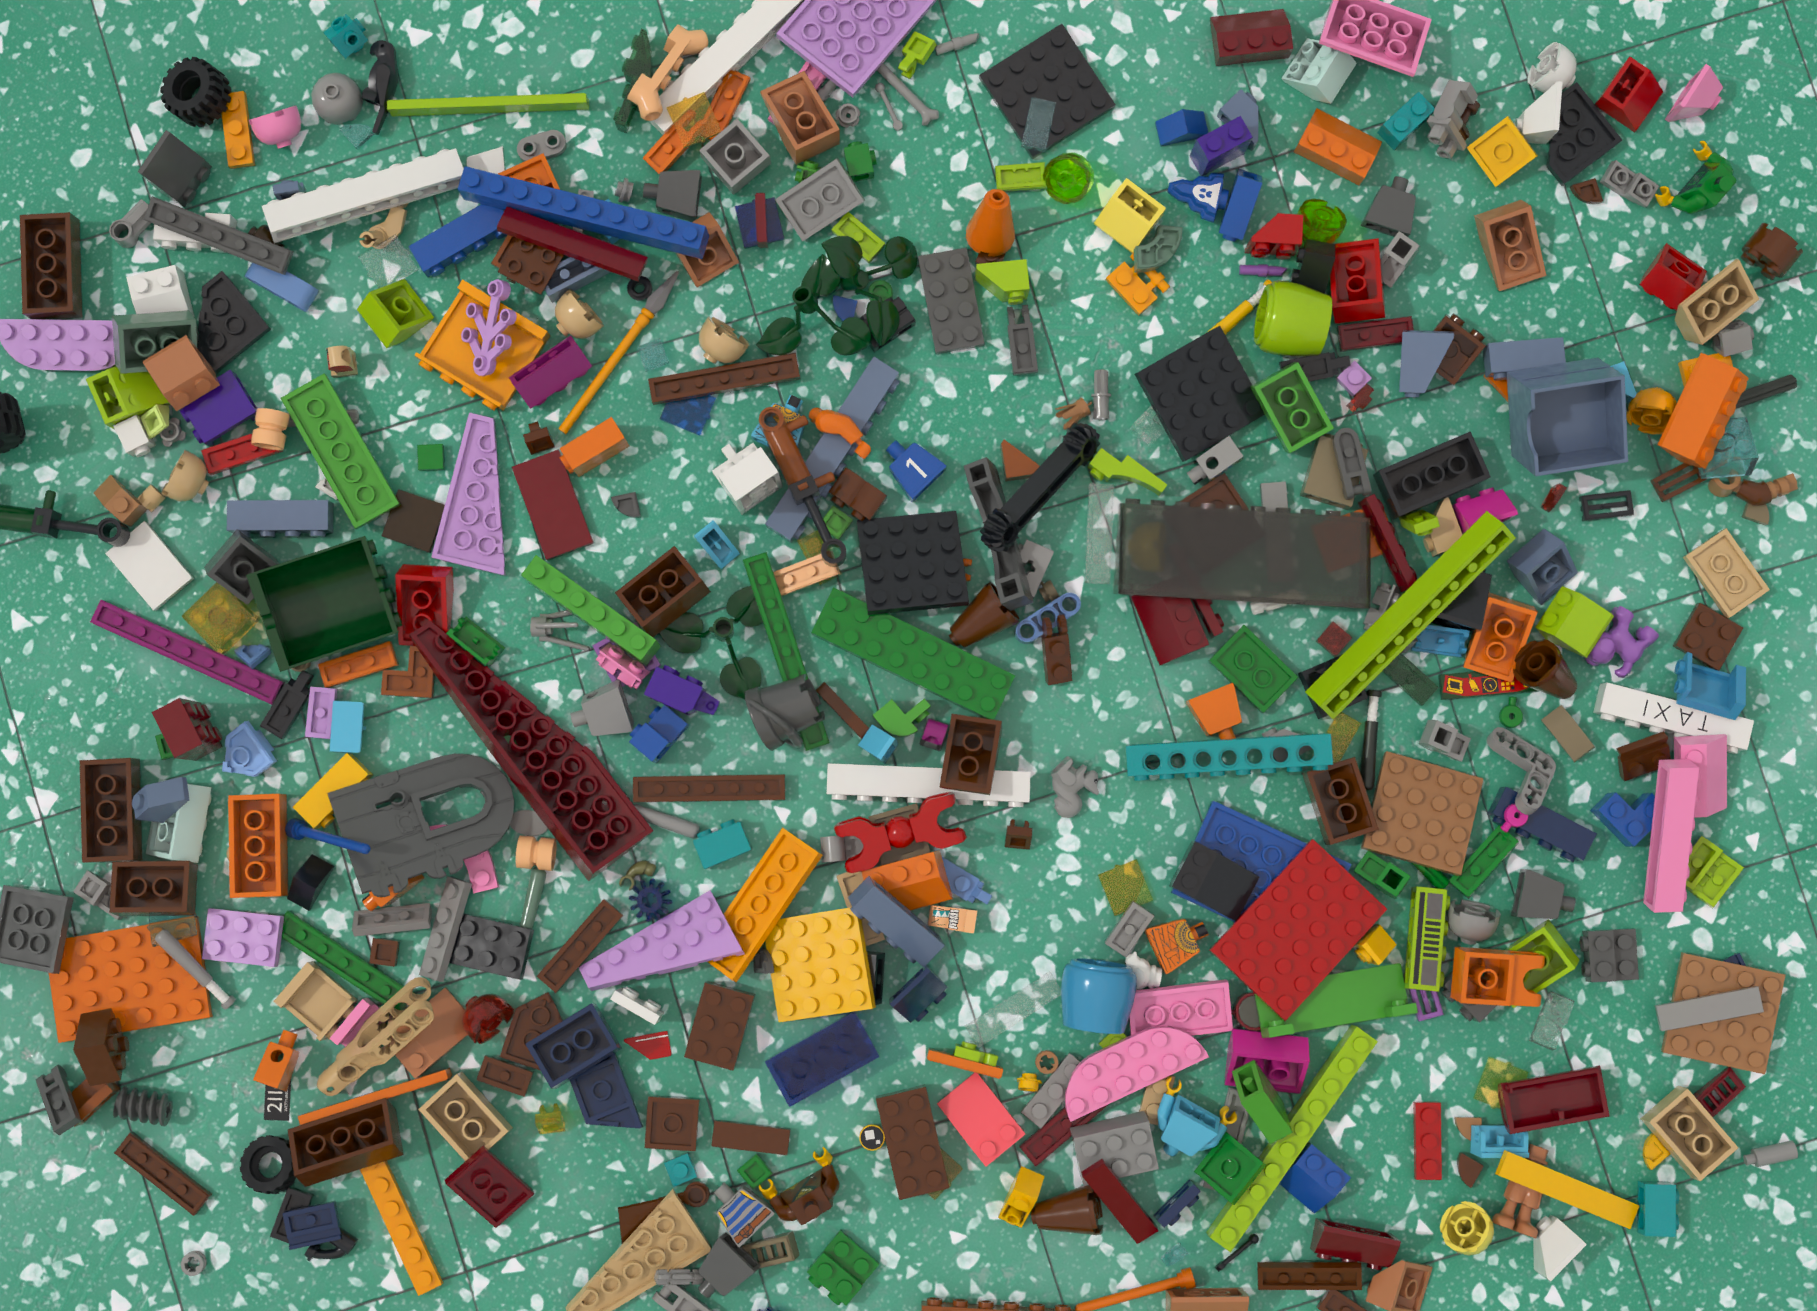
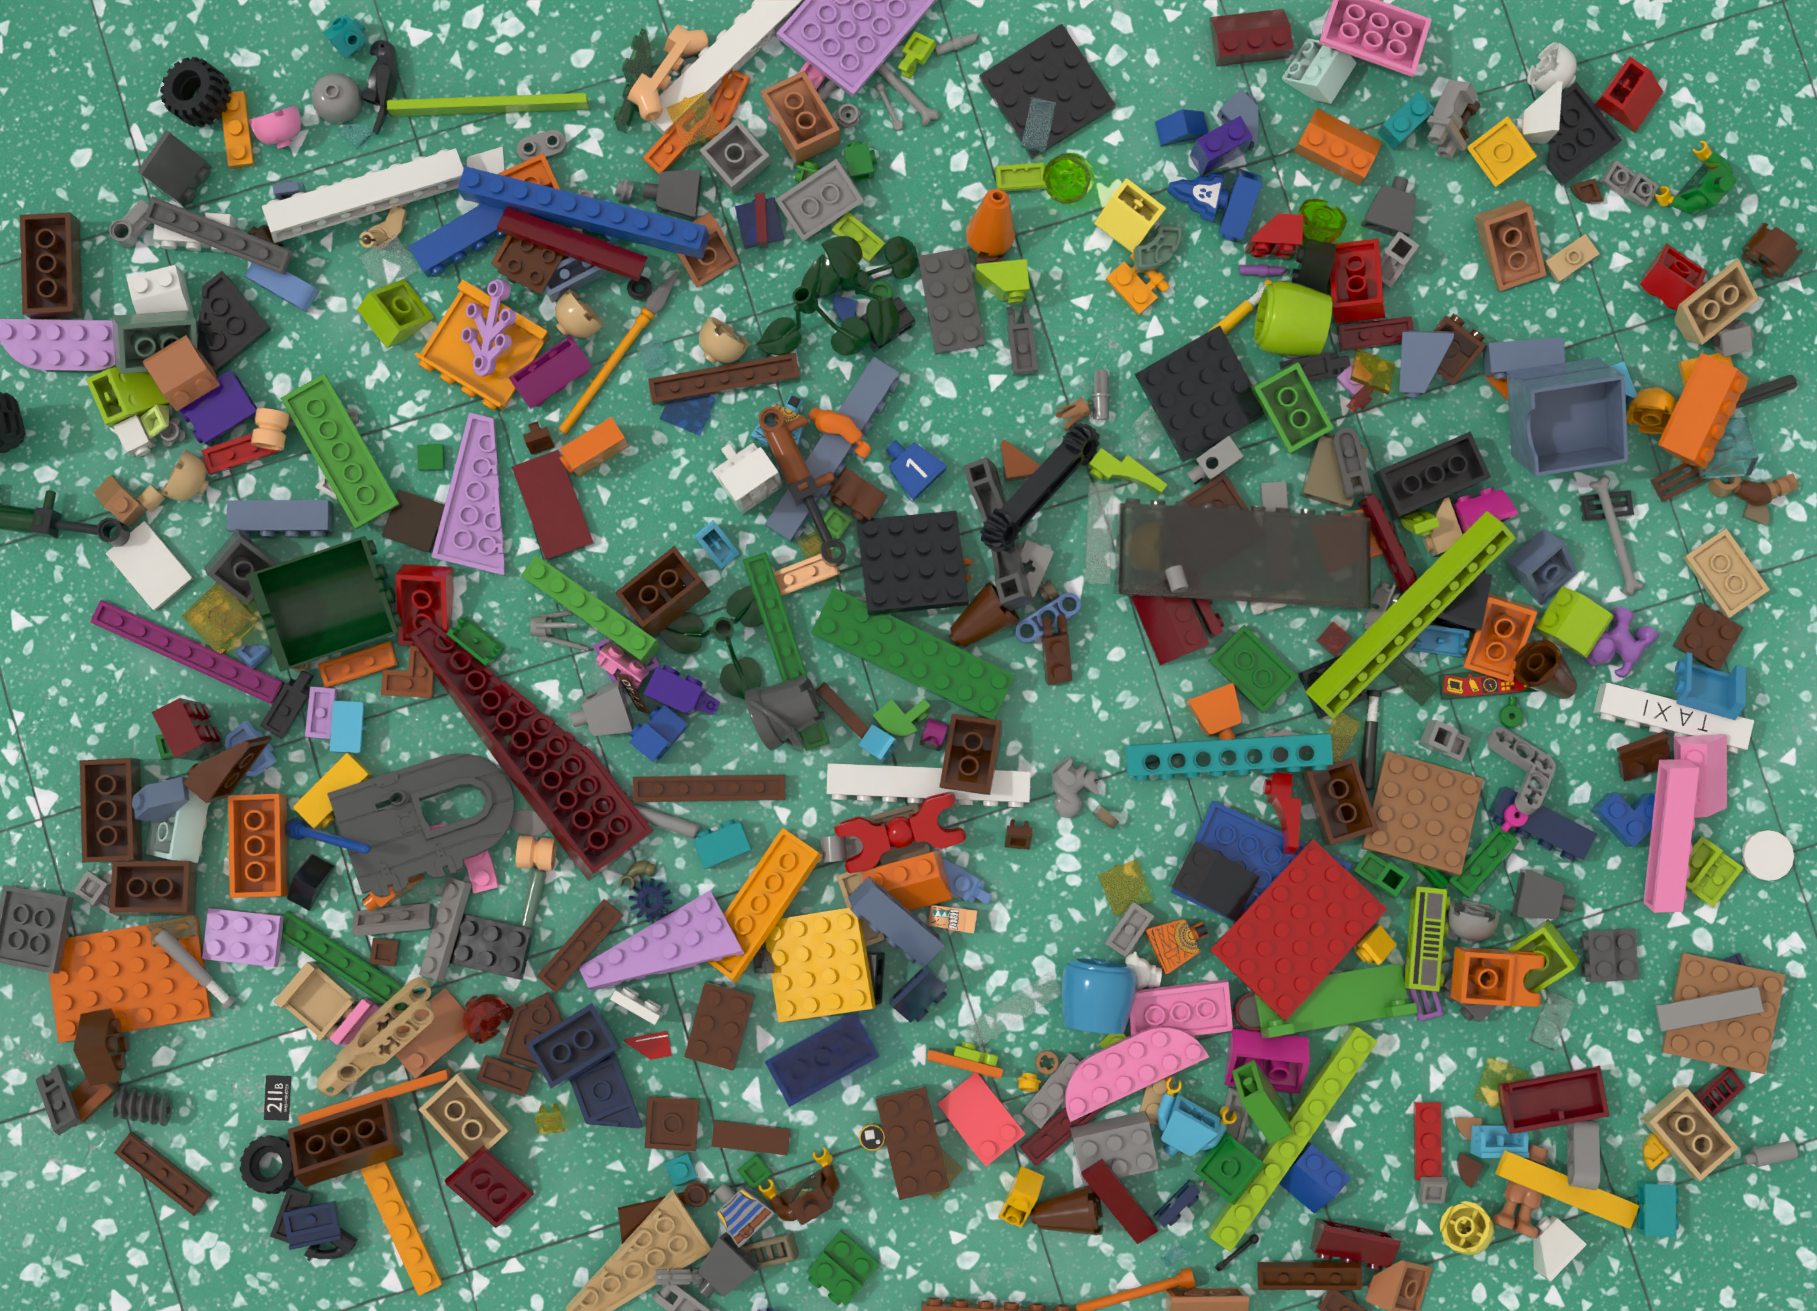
light grey bush [181,1251,207,1276] -> none
orange torso [253,1030,300,1092] -> none
tan leg [326,346,358,378] -> none
dark grey tile [611,492,641,518] -> none
clear red tile [1541,483,1567,512] -> none
dark tan slope [1541,705,1595,763] -> none
bright pink slope [1665,64,1723,122] -> none
none -> reddish brown slope [183,735,272,803]
none -> reddish brown sticker [615,672,650,714]
none -> dark tan tile [1093,806,1119,829]
none -> light grey hinge [1165,565,1189,593]
none -> red slope [1263,772,1301,855]
none -> clear yellow piece [1350,349,1395,395]
none -> light grey tile [1418,1177,1448,1204]
none -> tan plate [1544,234,1600,283]
none -> light grey beam [1567,1120,1600,1190]
none -> light grey piece [1589,475,1644,596]
none -> white tile [1742,830,1794,881]

